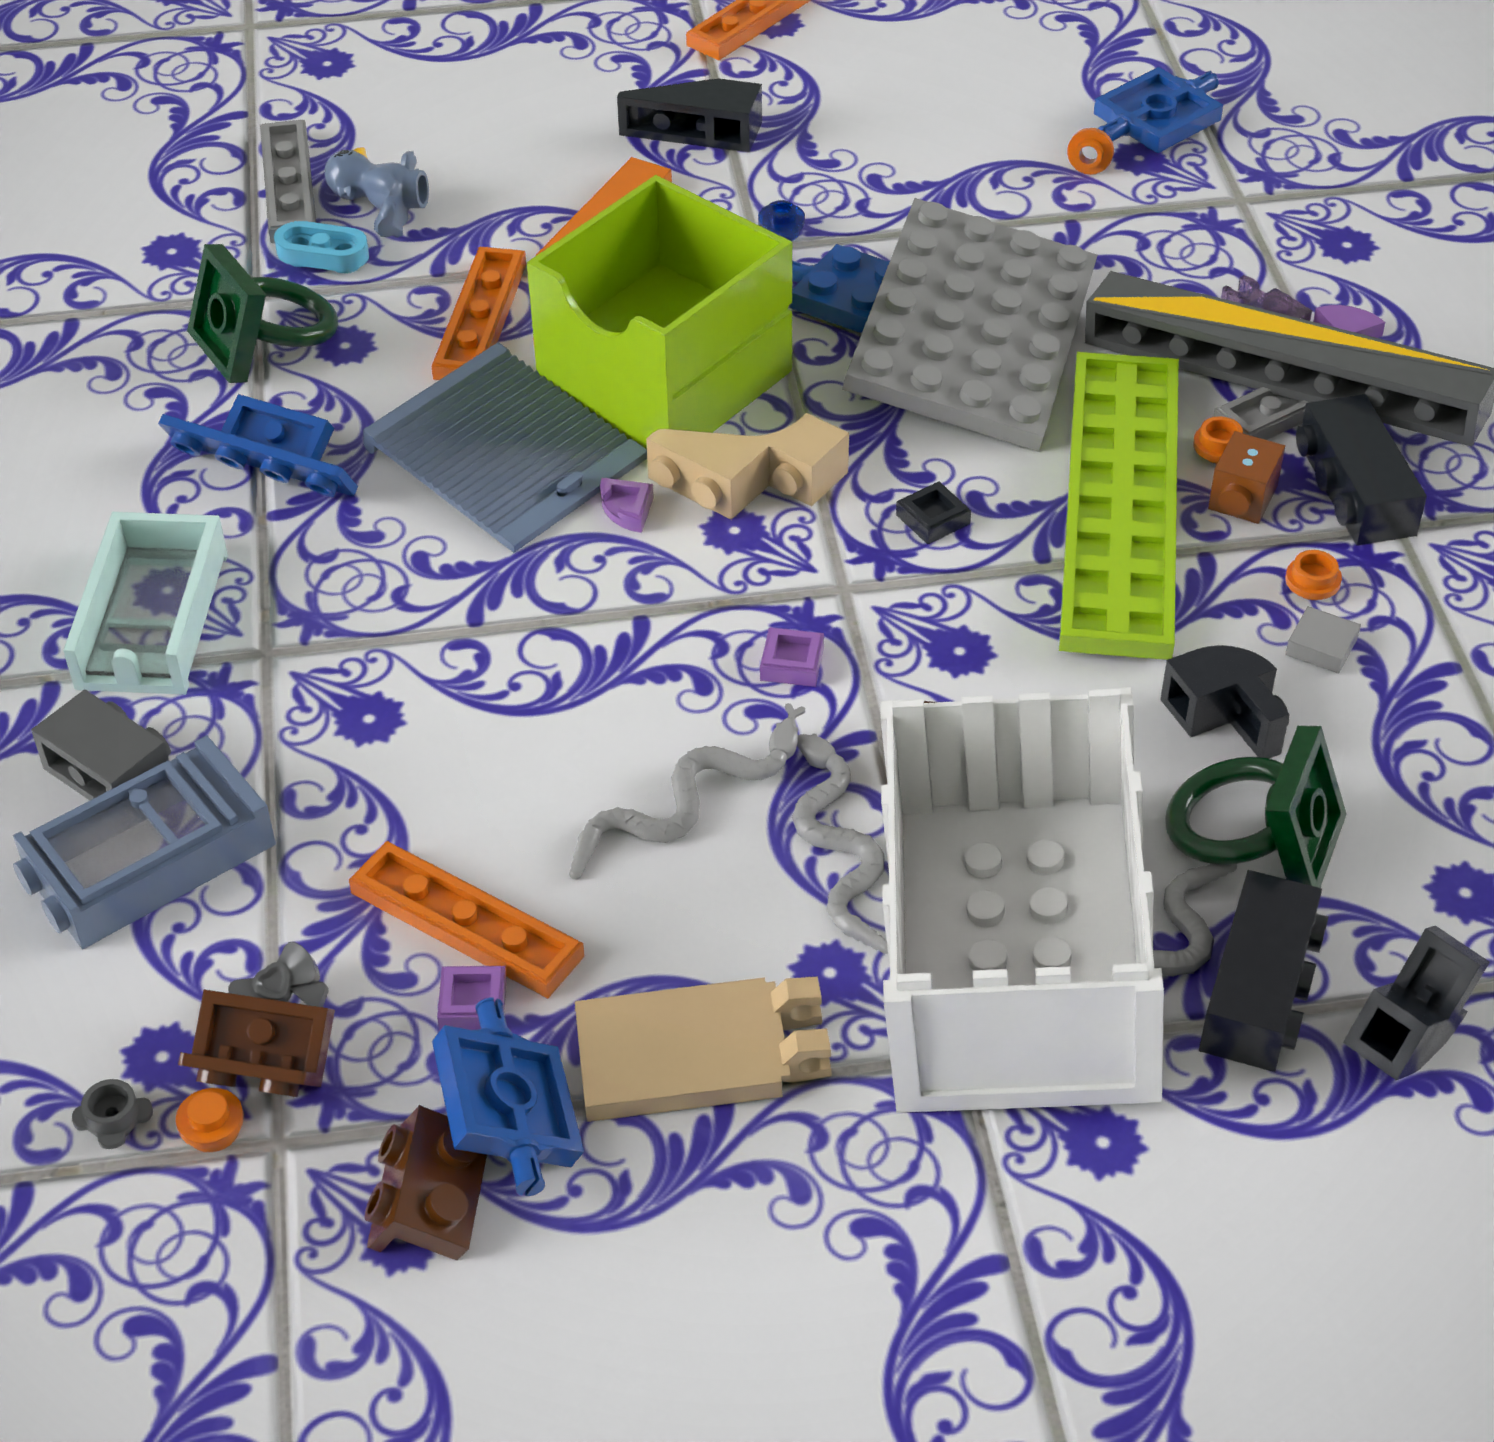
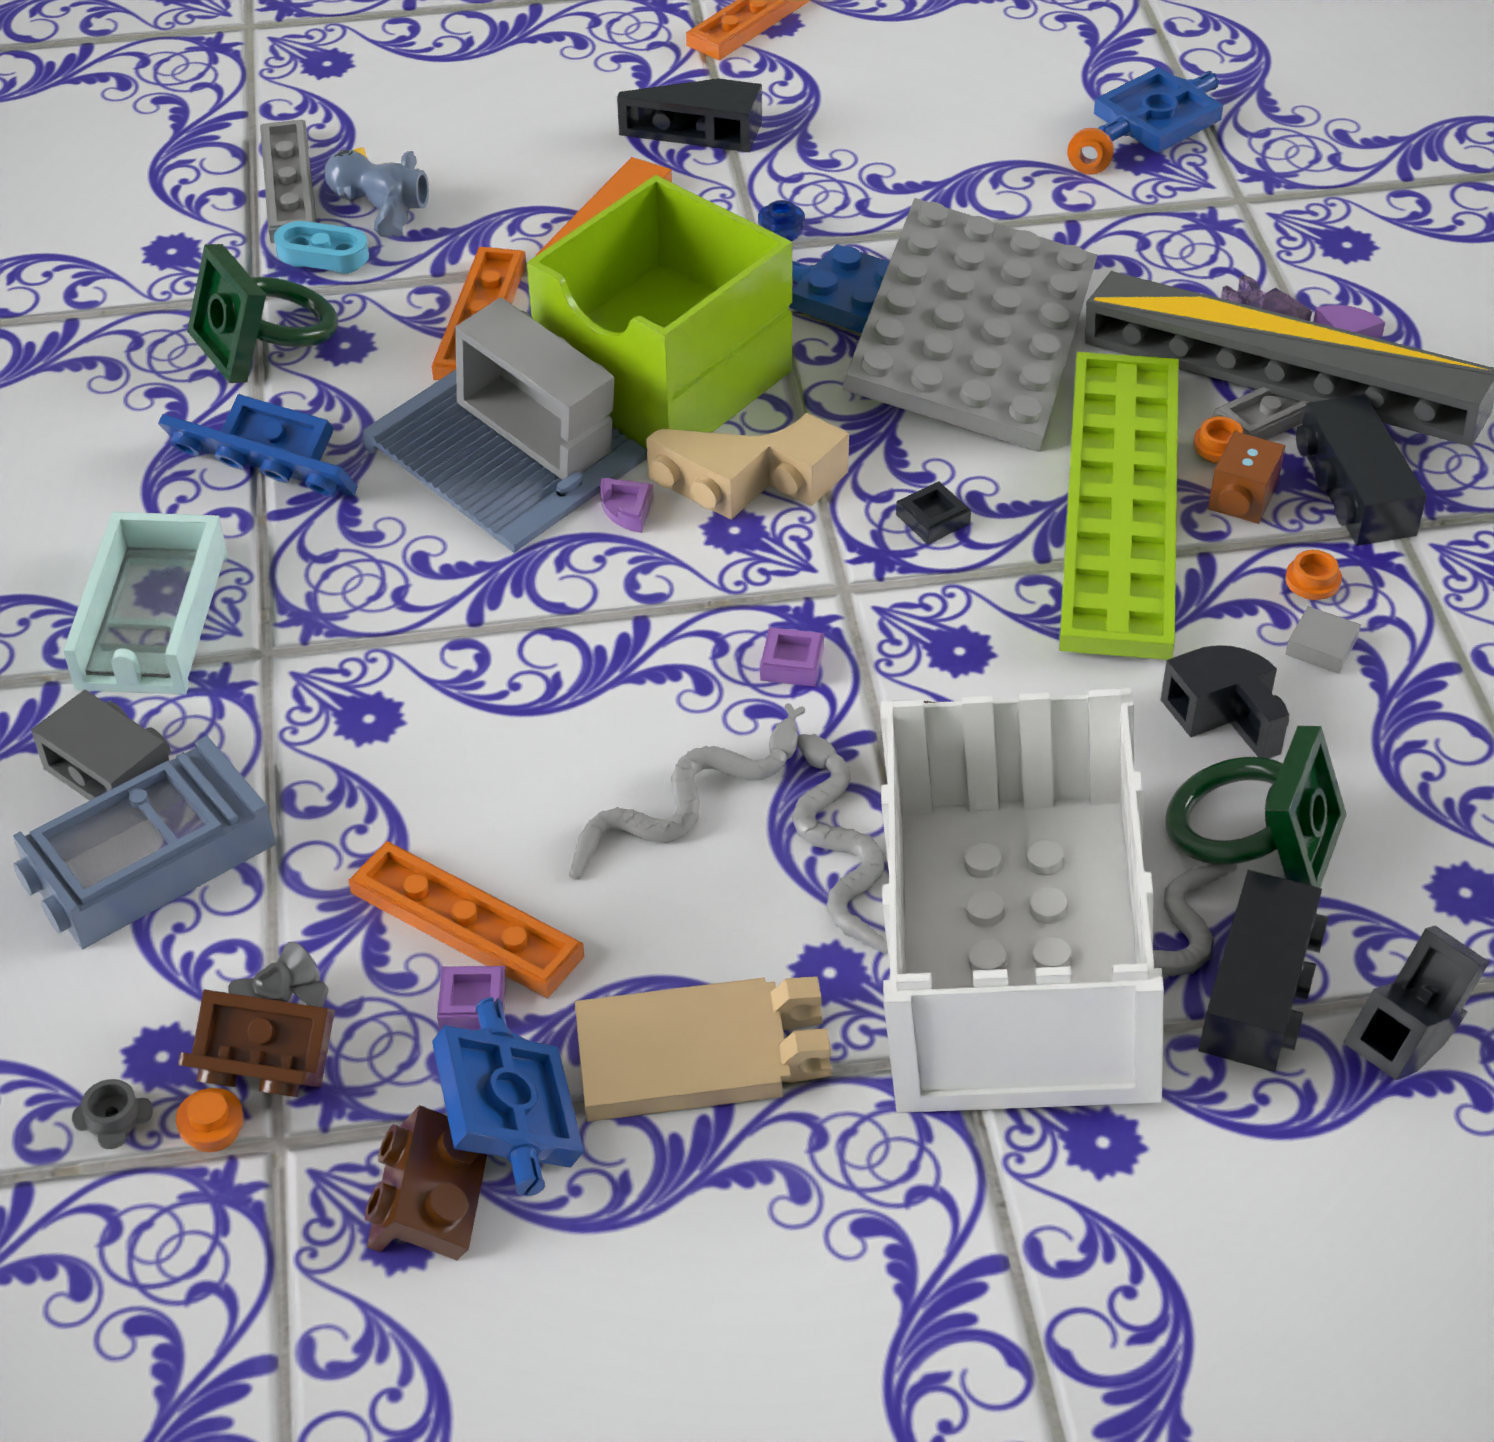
none -> light grey piece [455,297,615,480]

